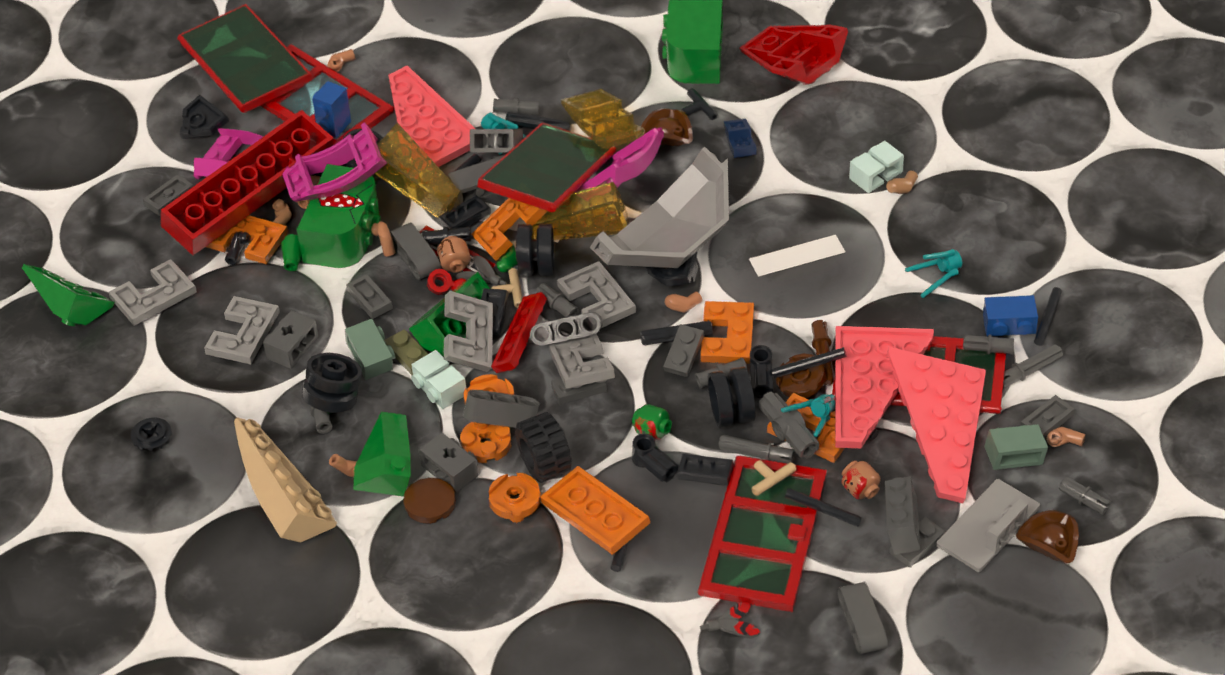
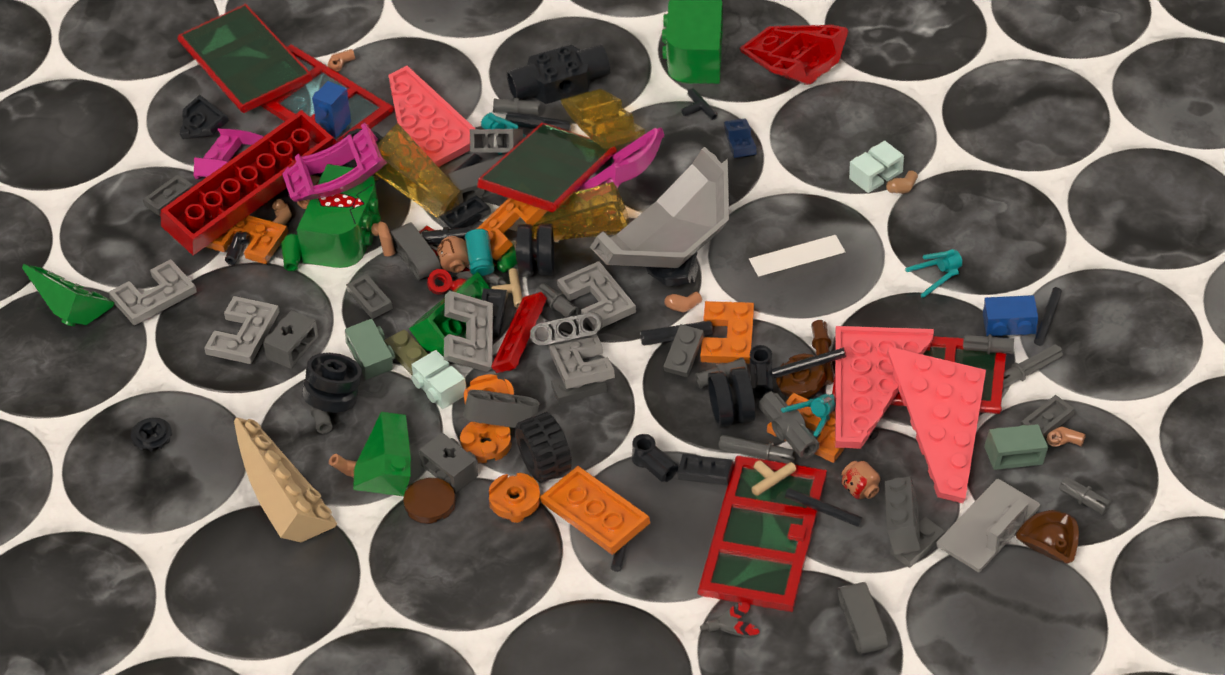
green head [632,404,672,440] -> none
reddish brown hat [638,108,693,146] -> none
none -> teal piece [465,229,494,276]
none -> black brick [507,44,610,104]

